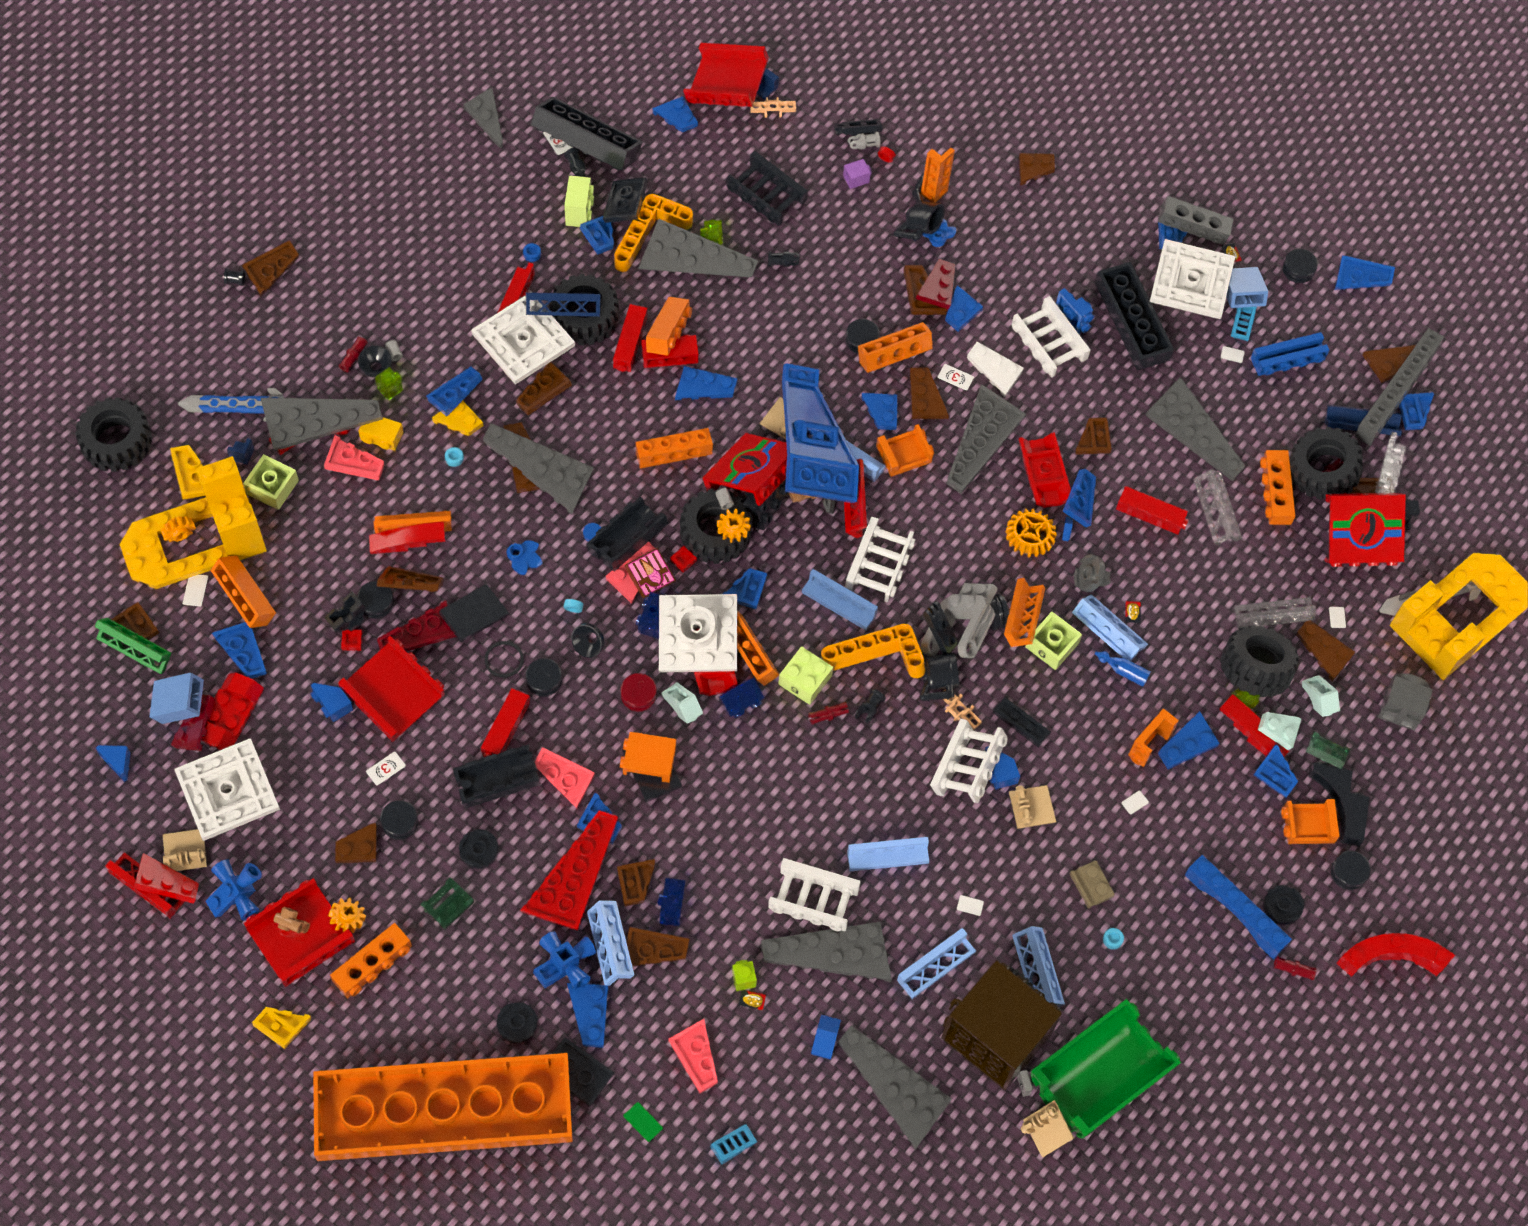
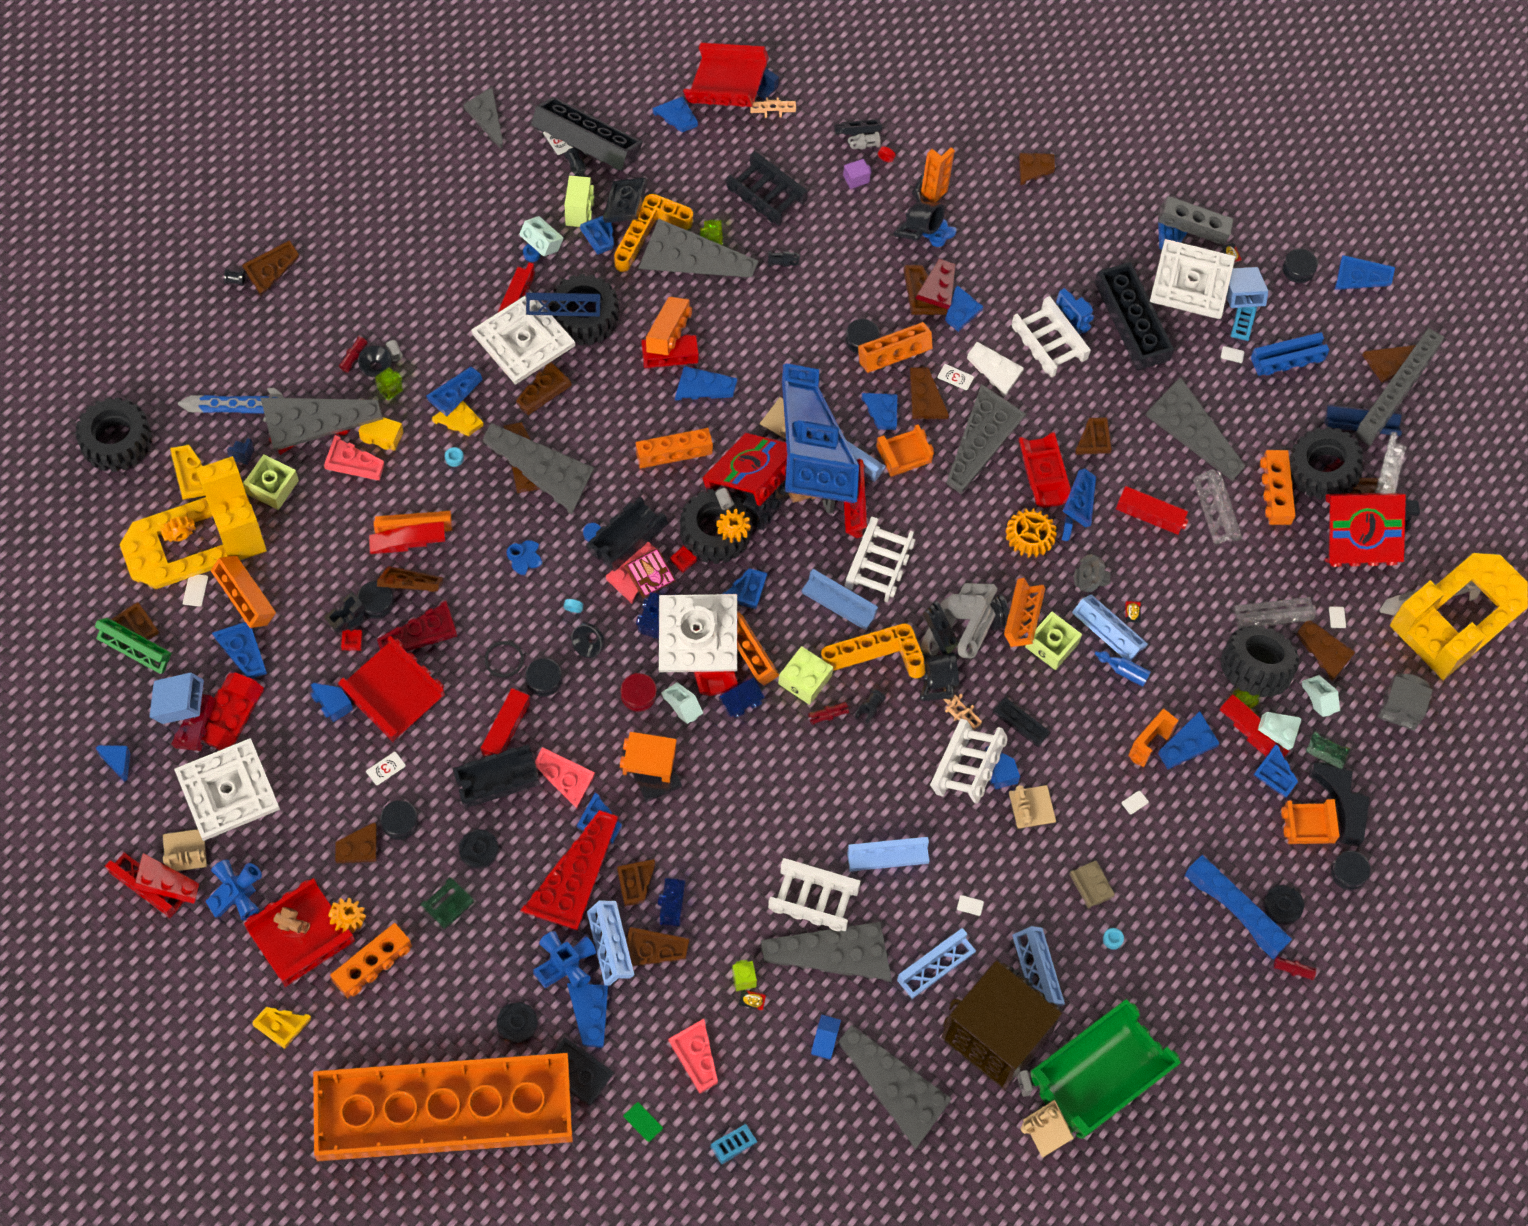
black tile [439,584,509,642] -> none
red brick [613,304,648,372] -> none
red brick [1336,933,1456,977] -> none
blue wing [1399,392,1434,430] -> none
none -> light aqua brick [519,216,563,256]

